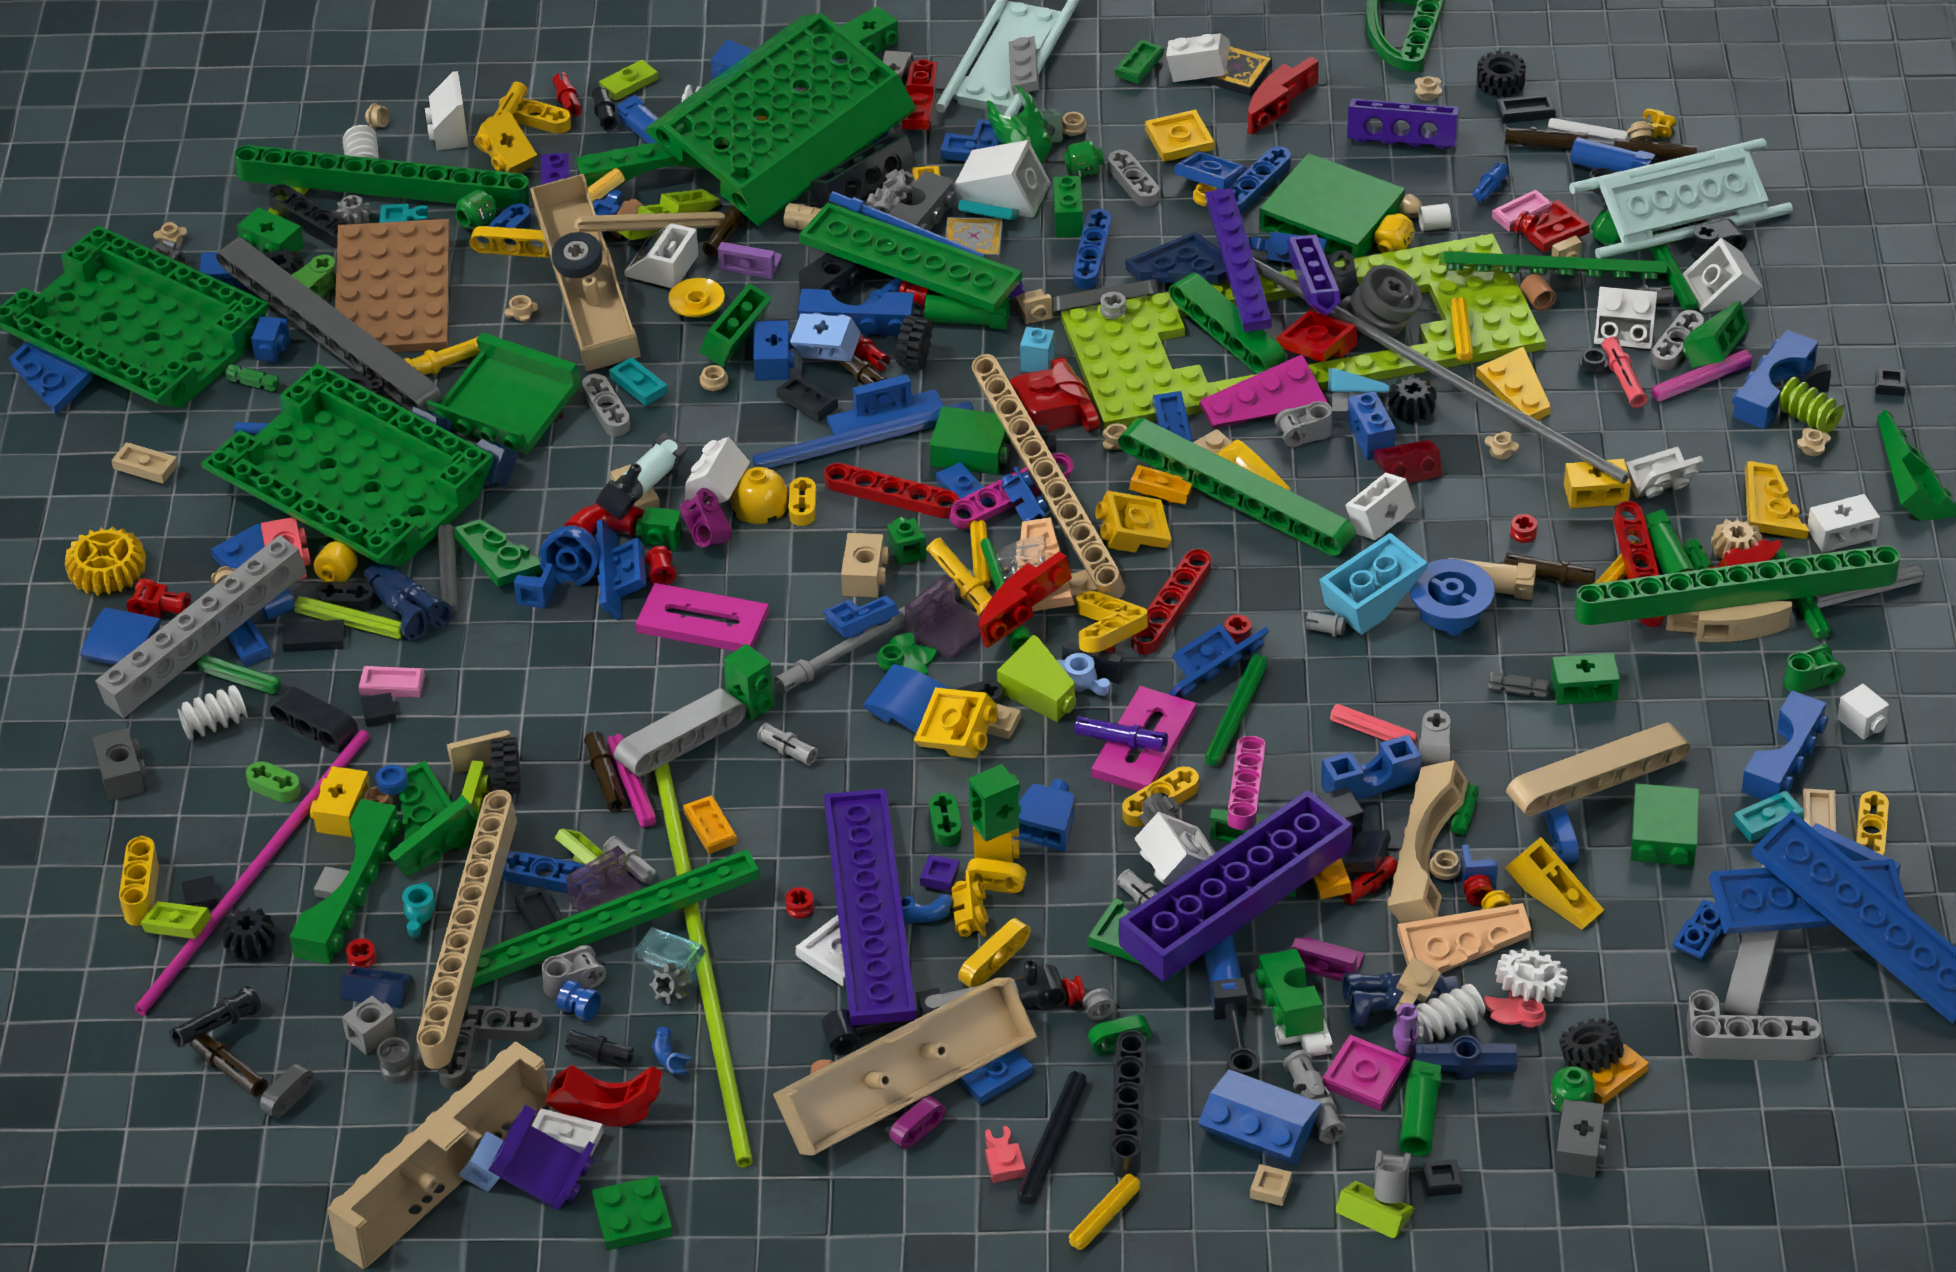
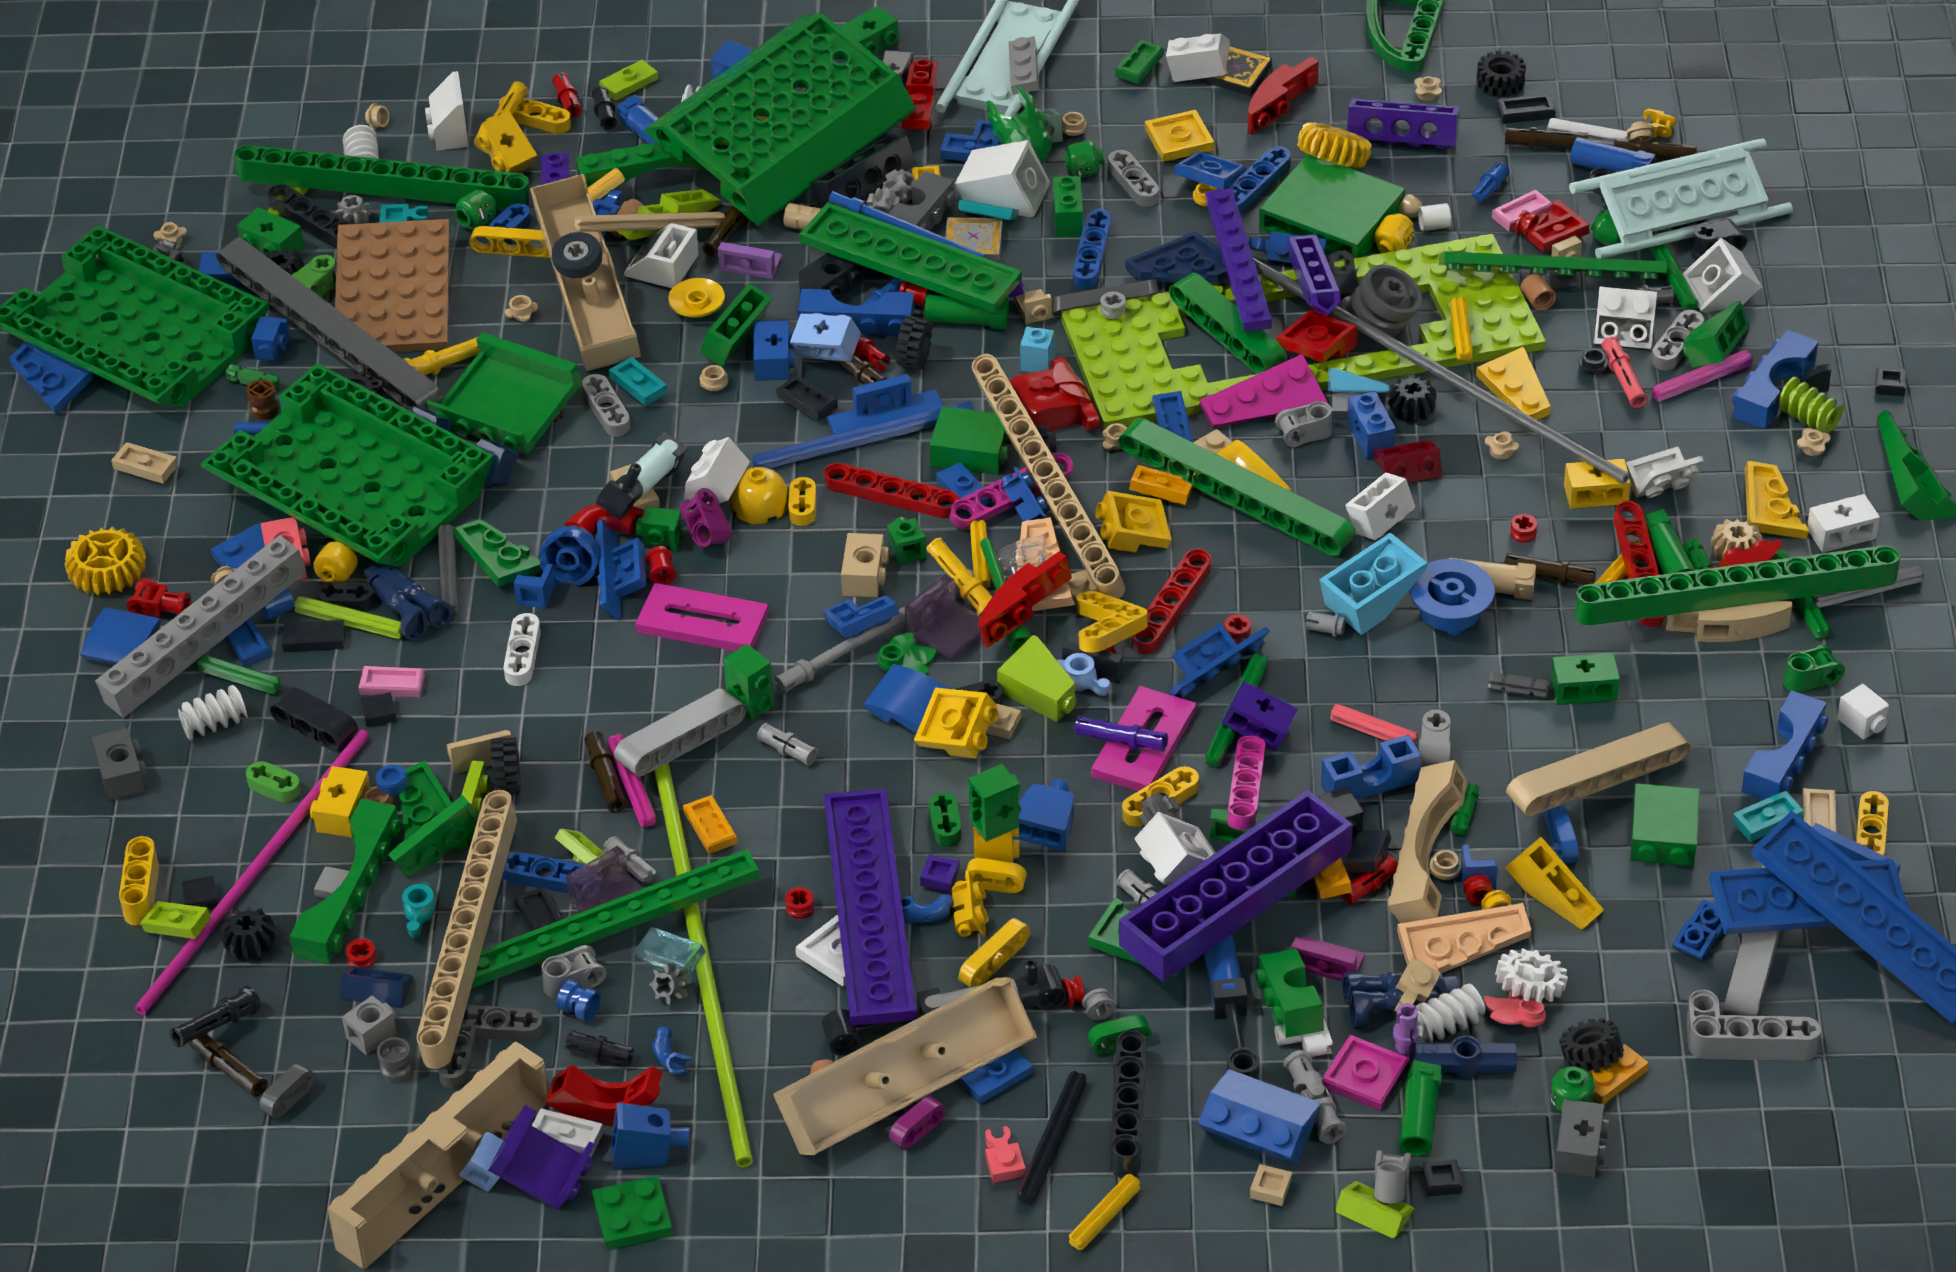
none -> reddish brown wheel [246,379,279,420]
none -> white beam [503,613,541,686]
none -> blue torso [611,1103,689,1170]
none -> dark purple brick [1221,681,1298,752]
none -> yellow gear [1297,122,1372,168]

